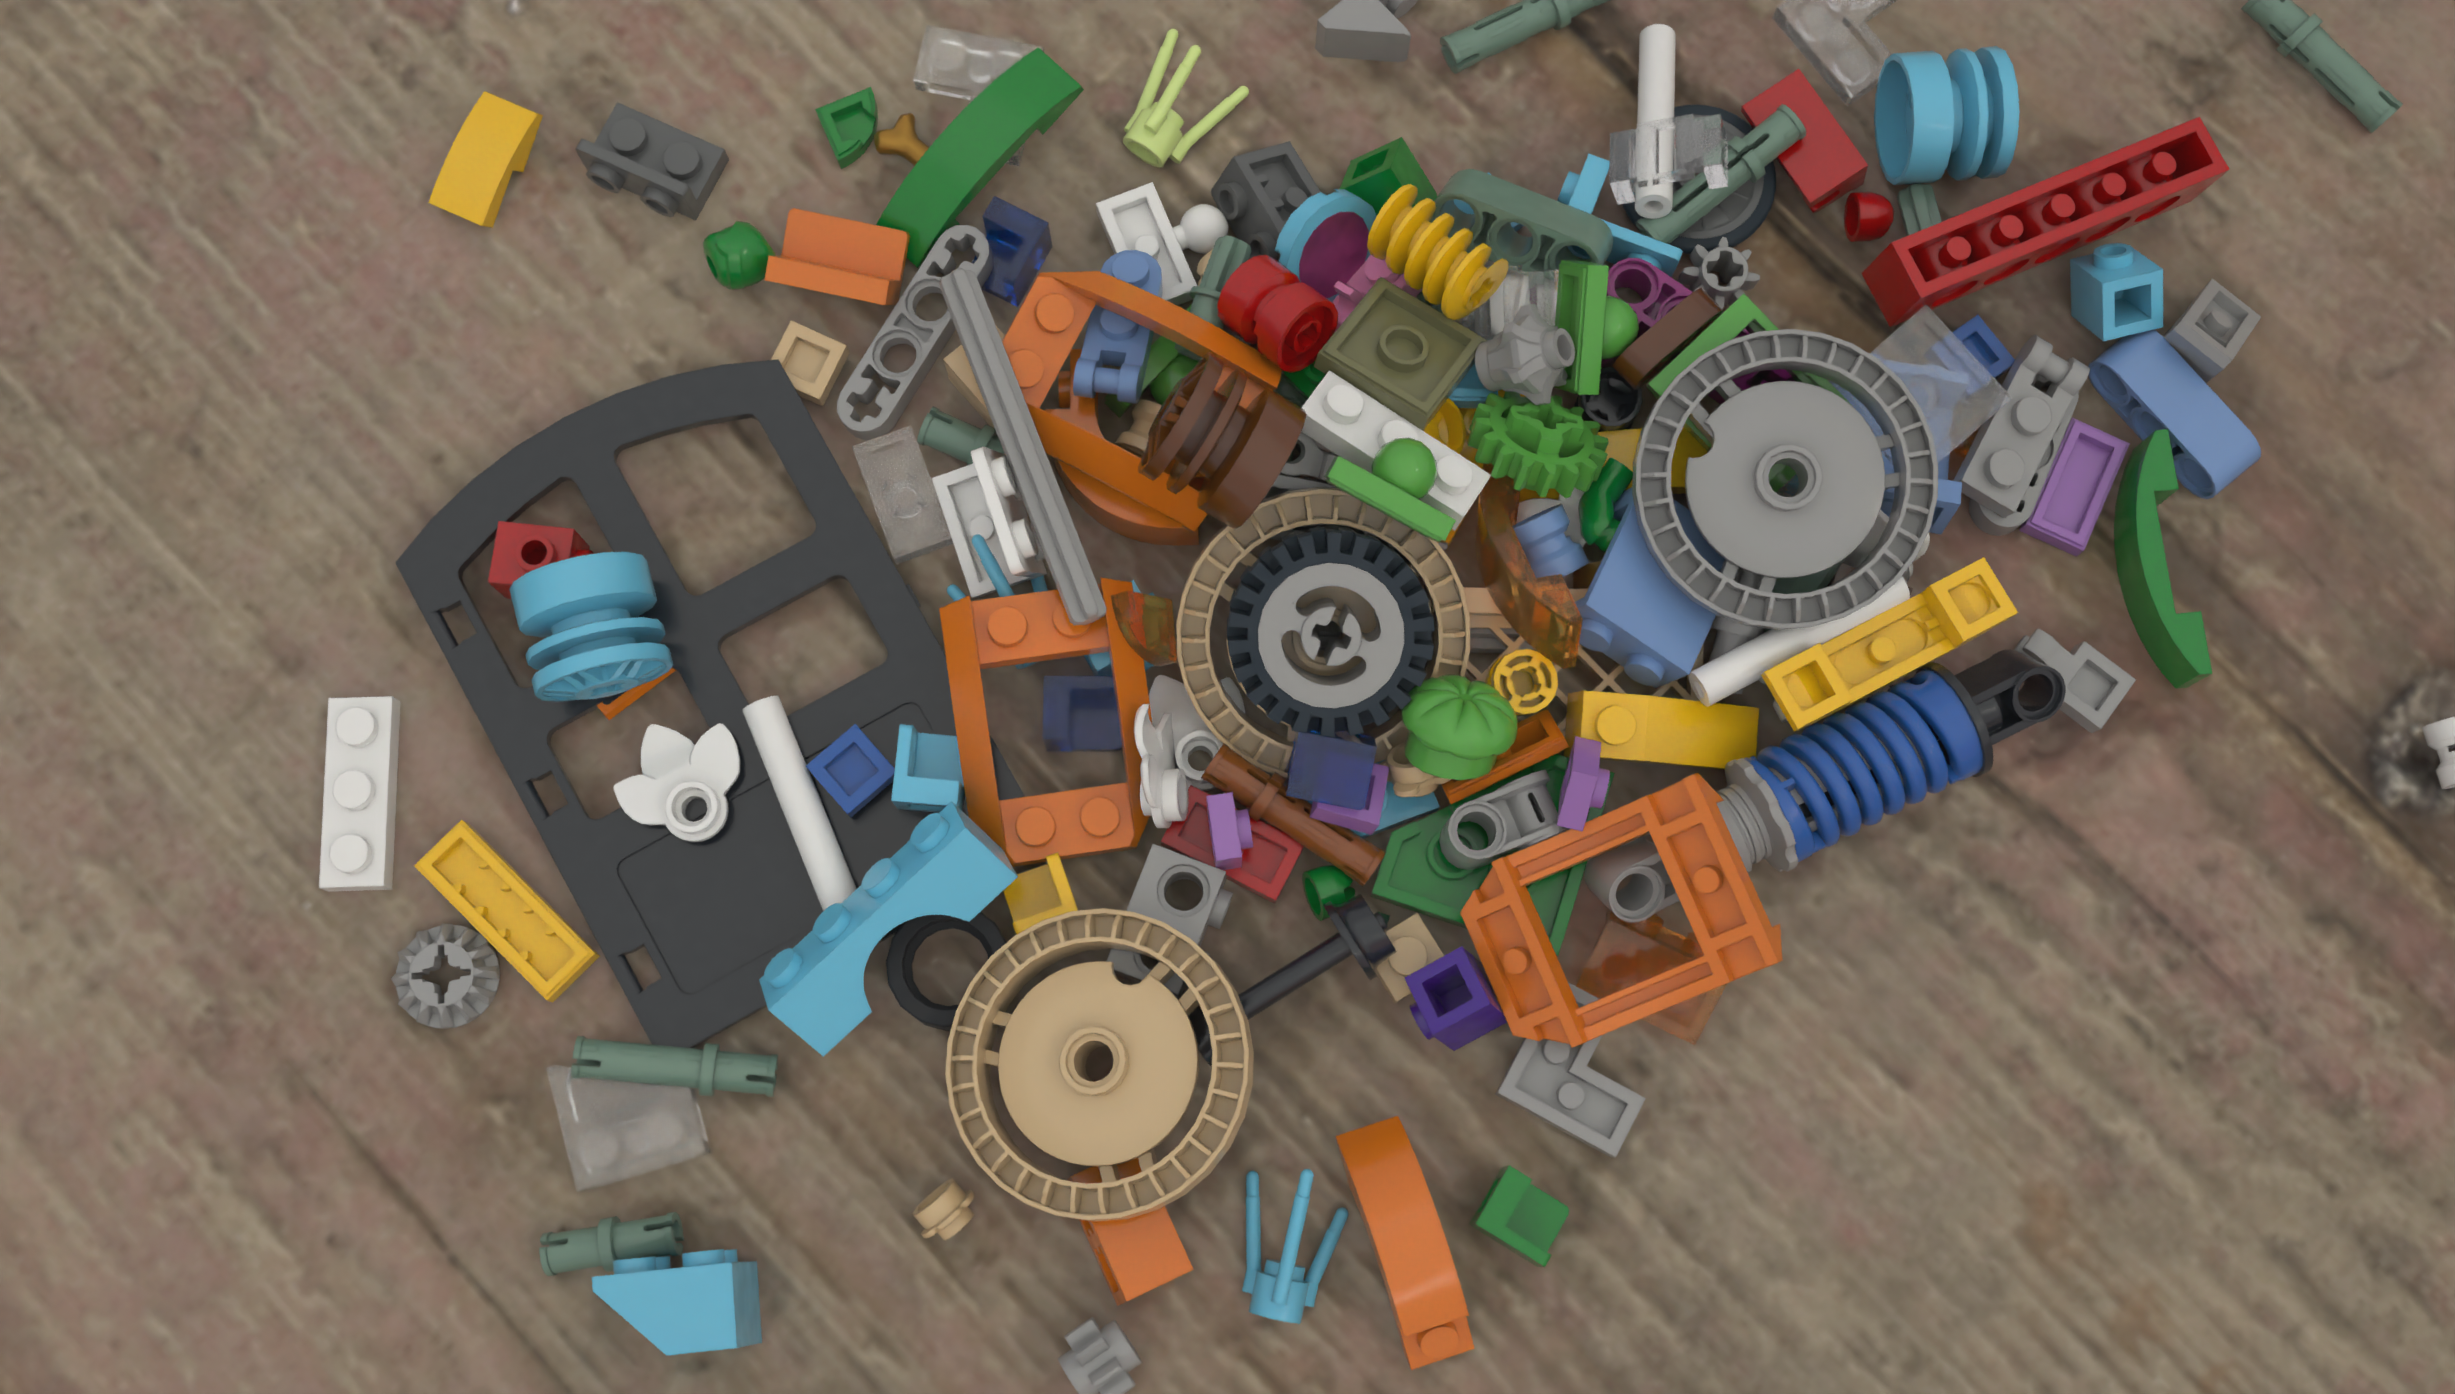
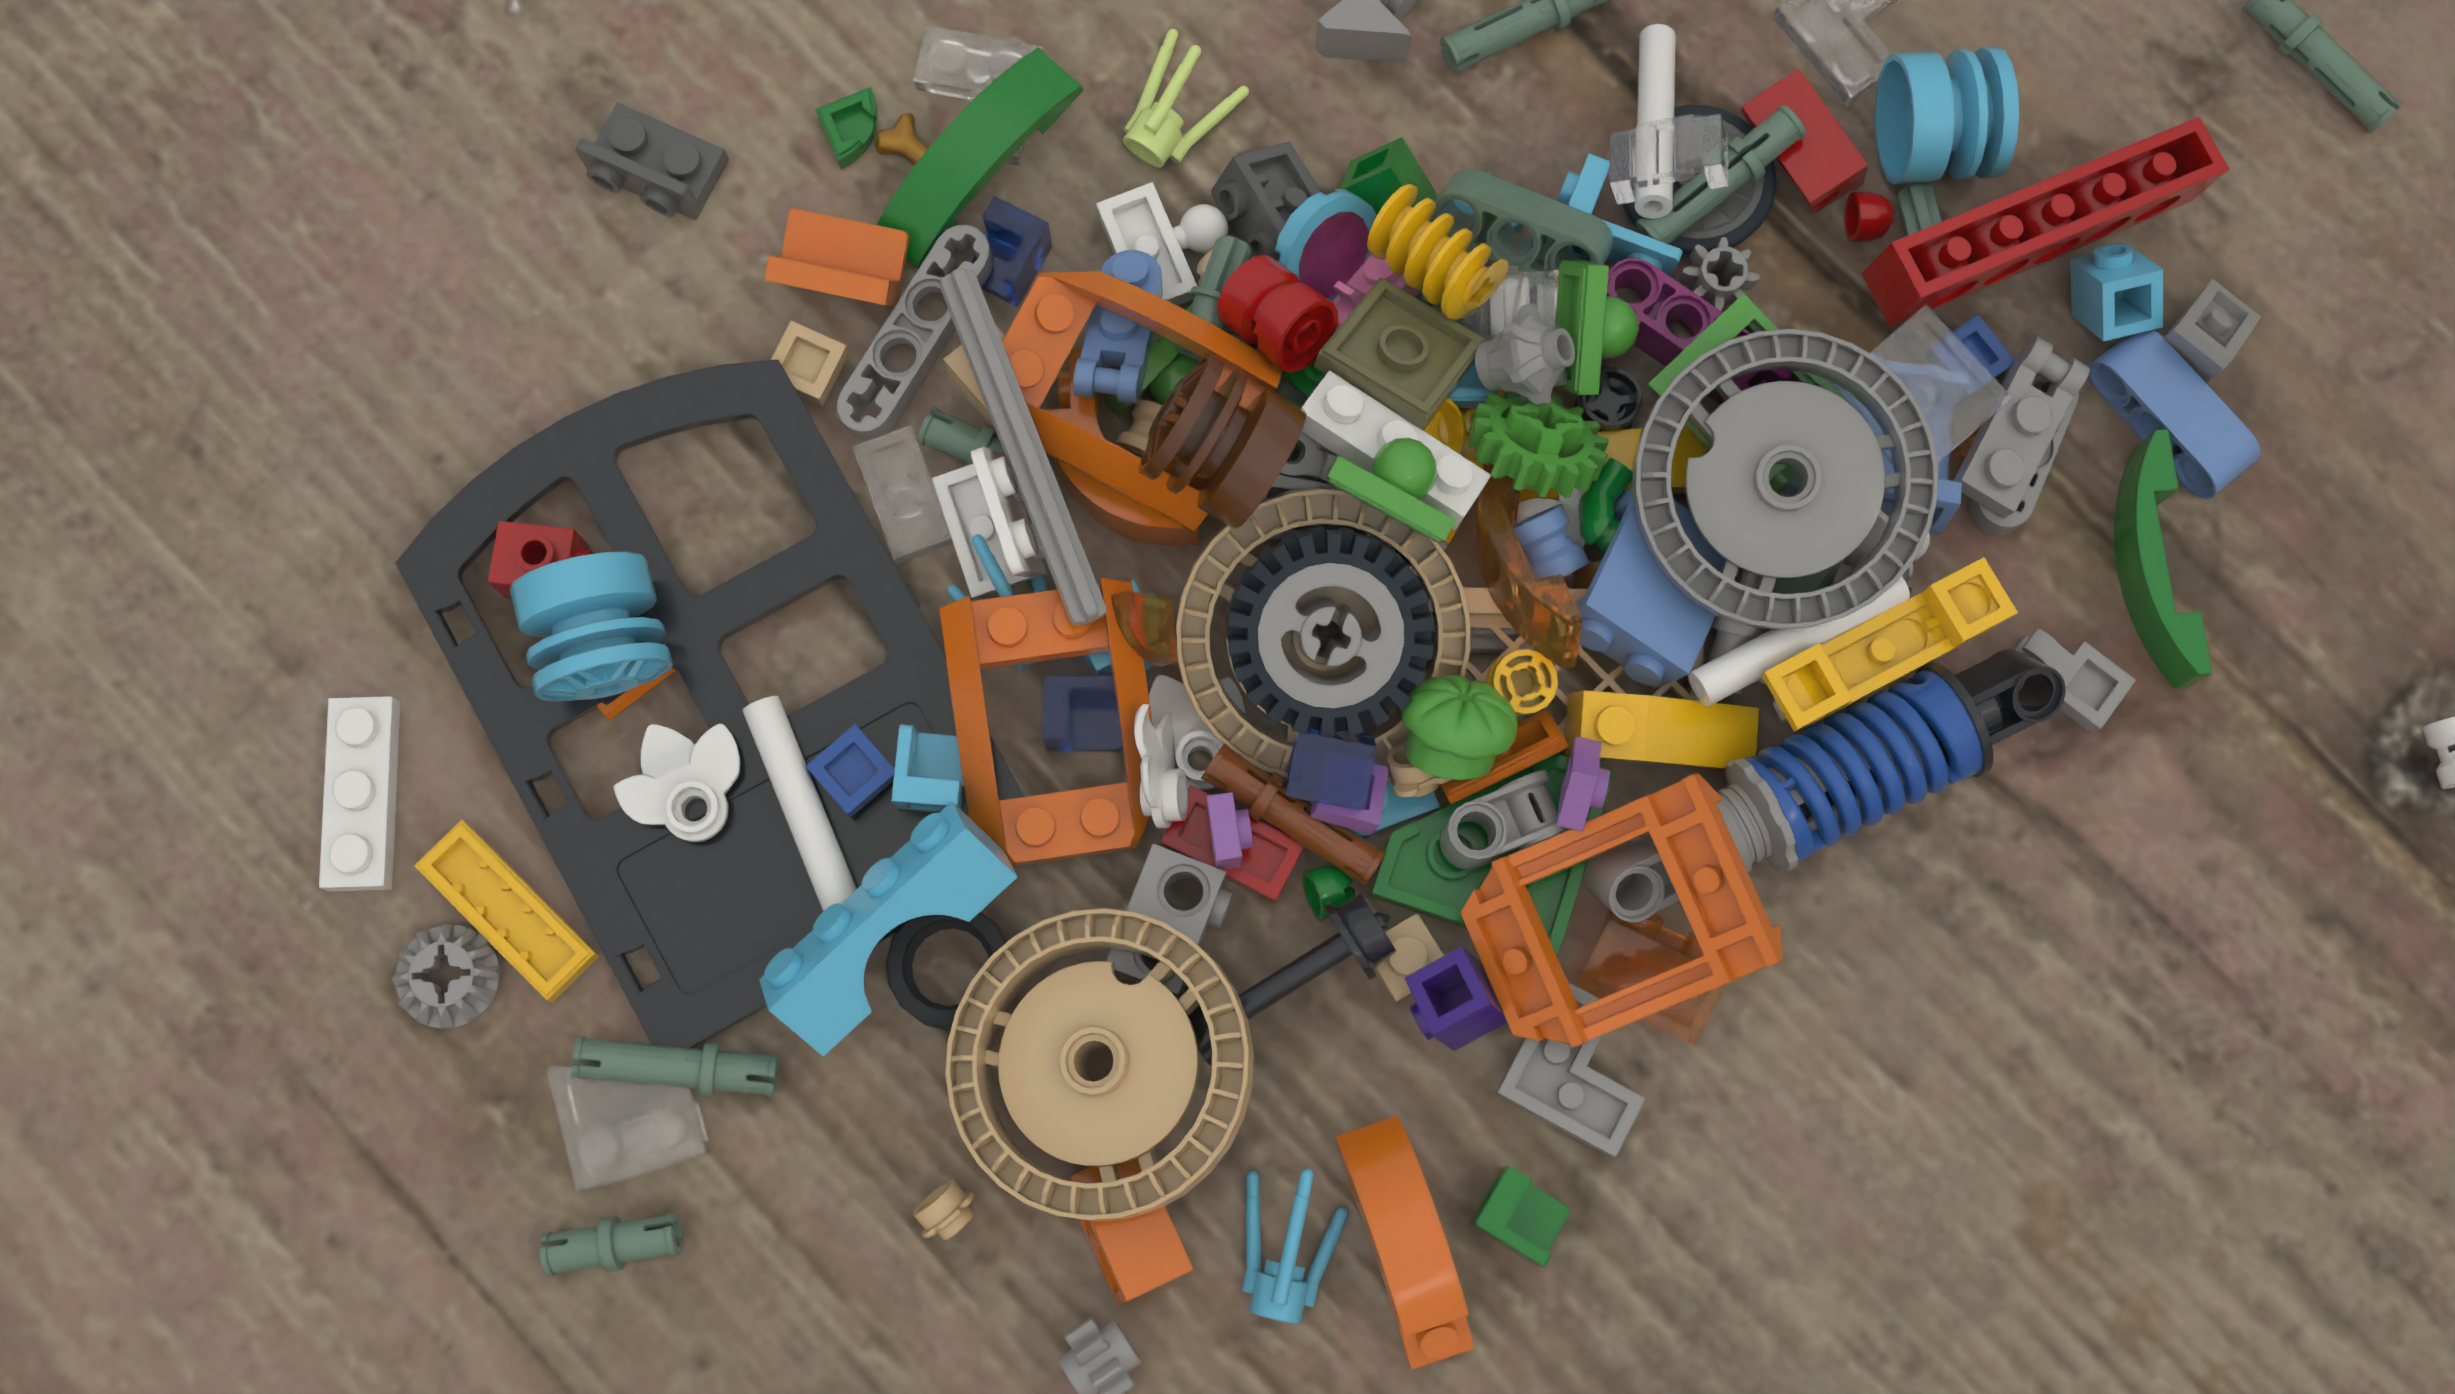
yellow slope [428,91,543,228] -> none
medium azure slope [592,1249,762,1356] -> none
green piece [703,221,776,290] -> none
yellow panel [1003,852,1079,935] -> none
reddish brown beam [1613,288,1723,390] -> none
medium lavender tile [2019,418,2130,557] -> none

